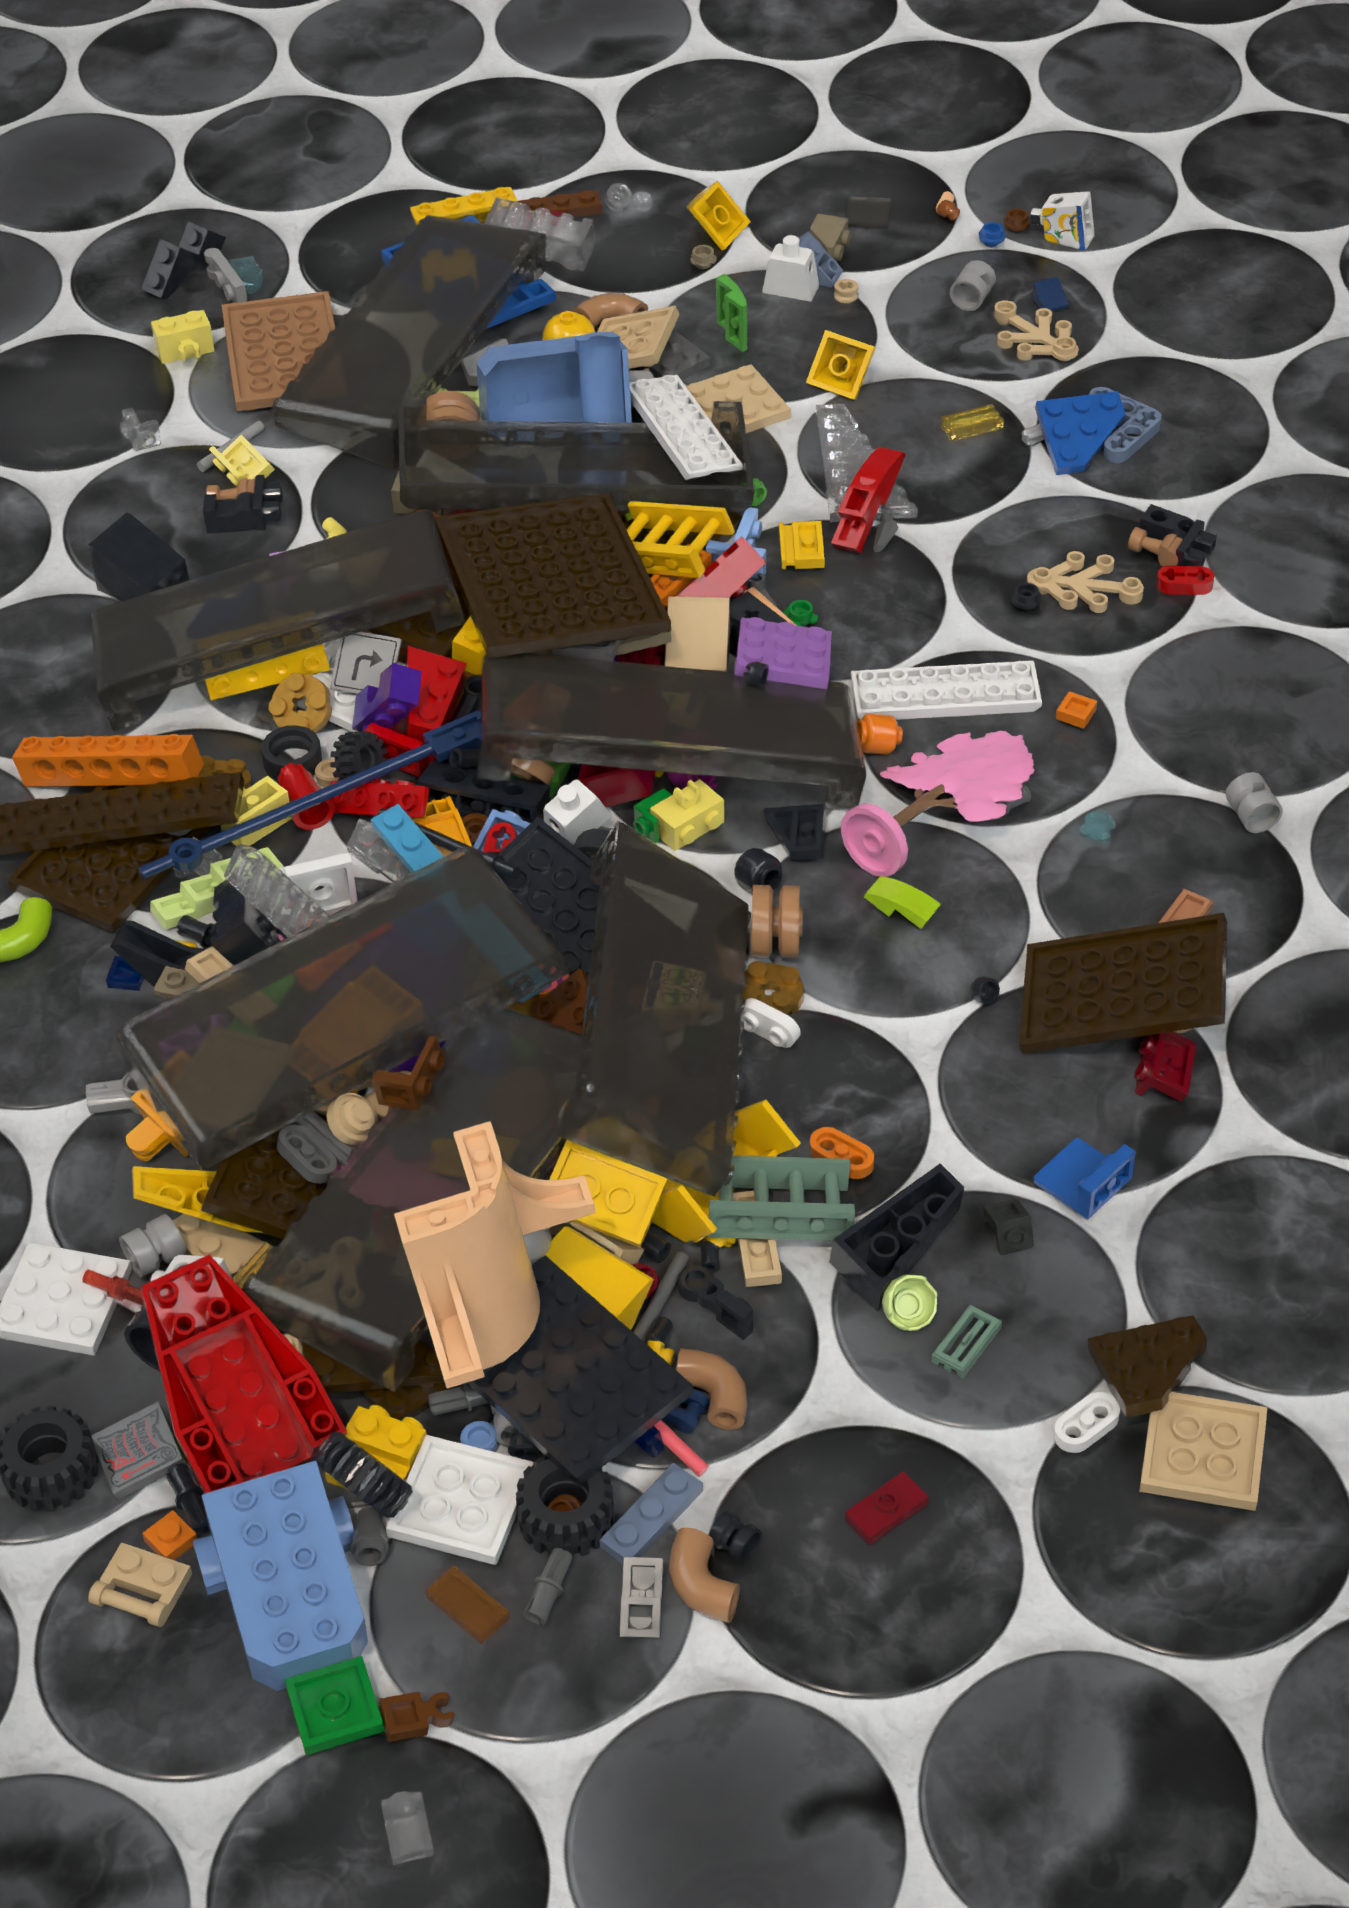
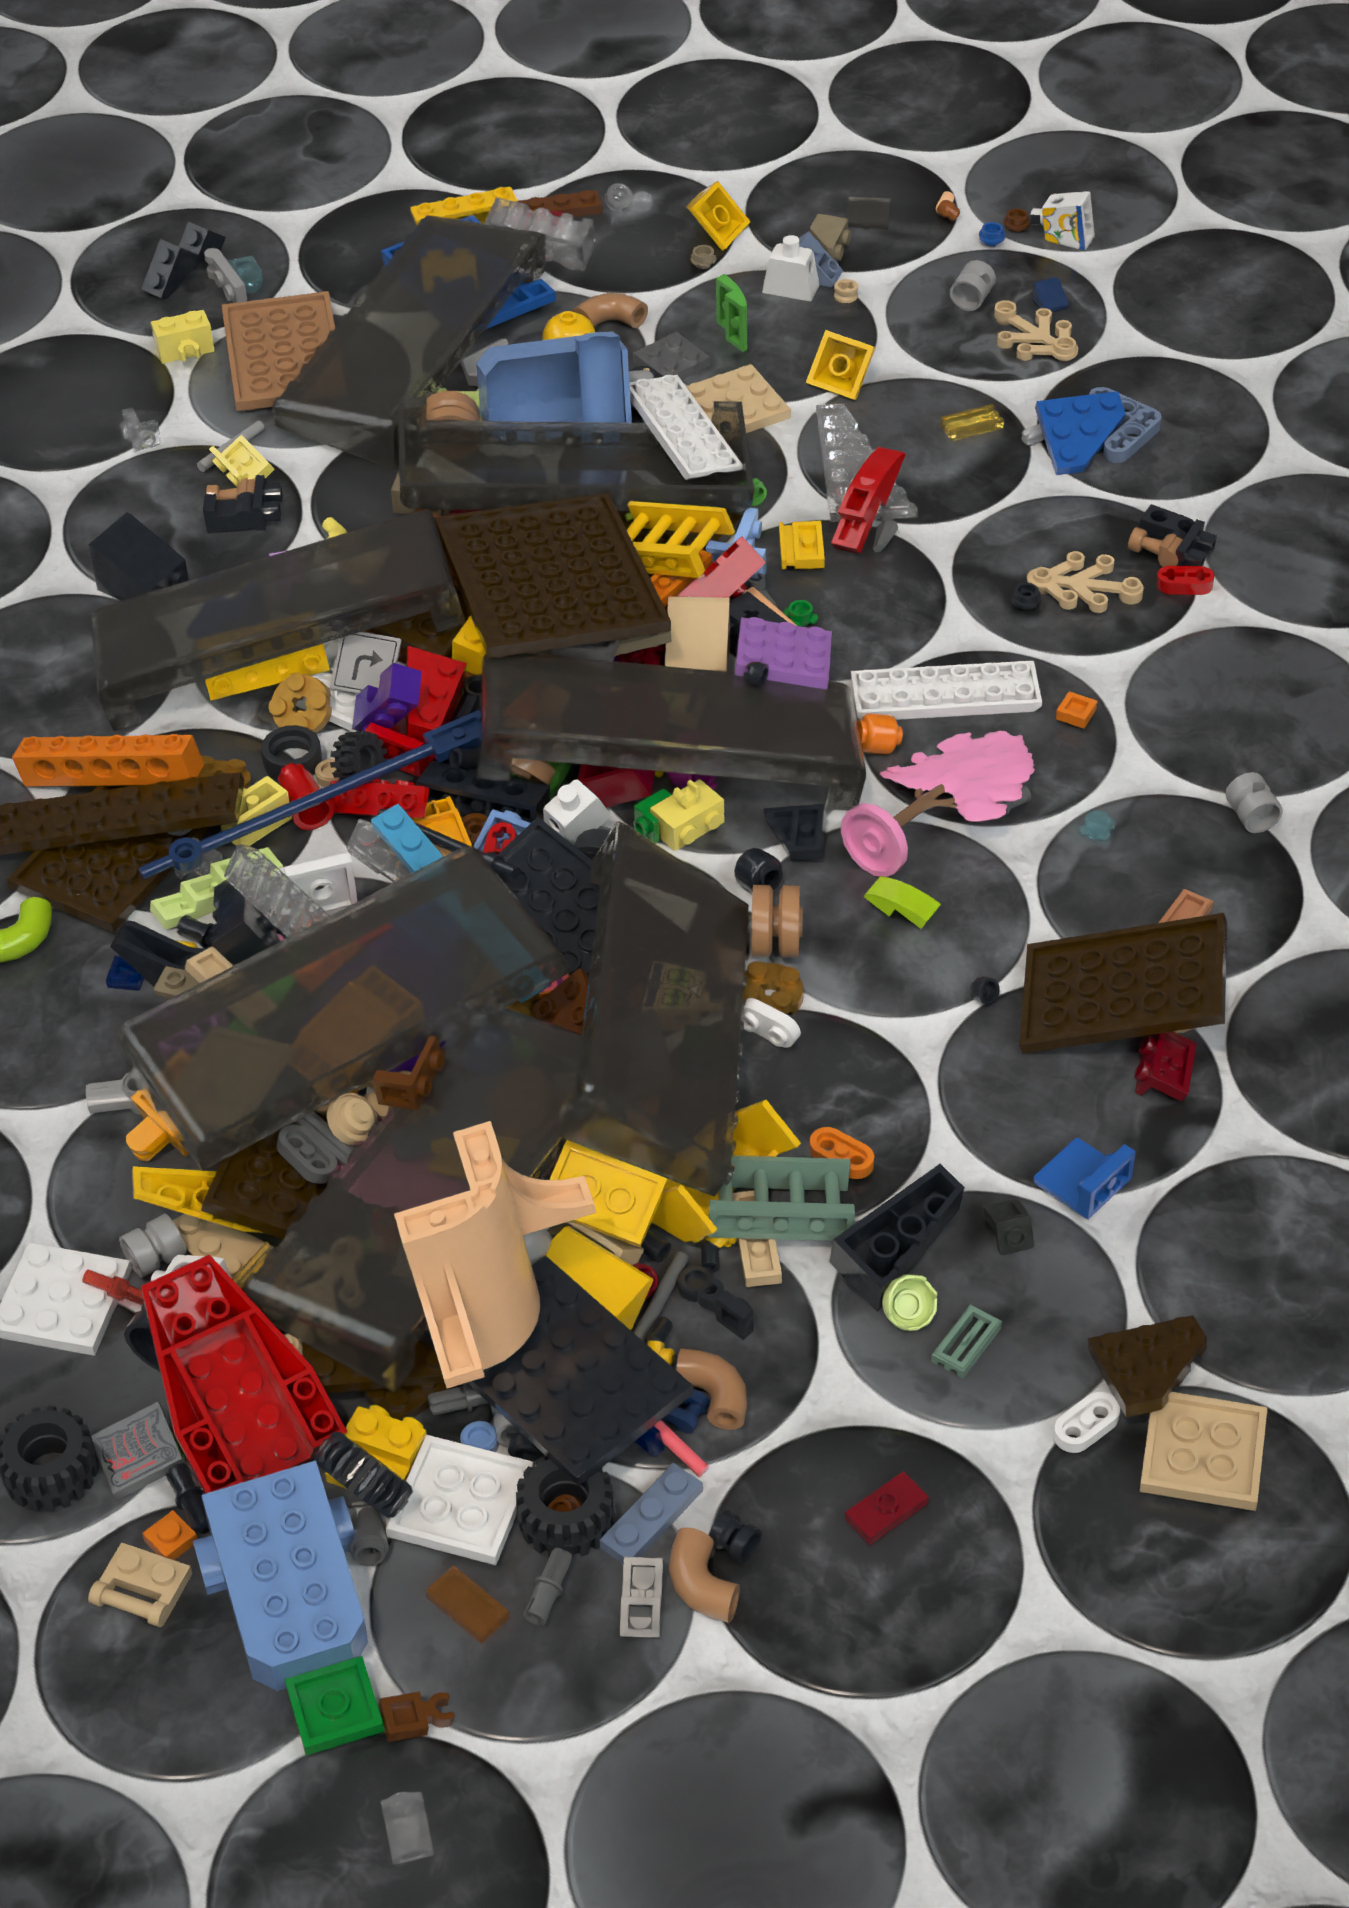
tan plate [597,306,680,369] -> none

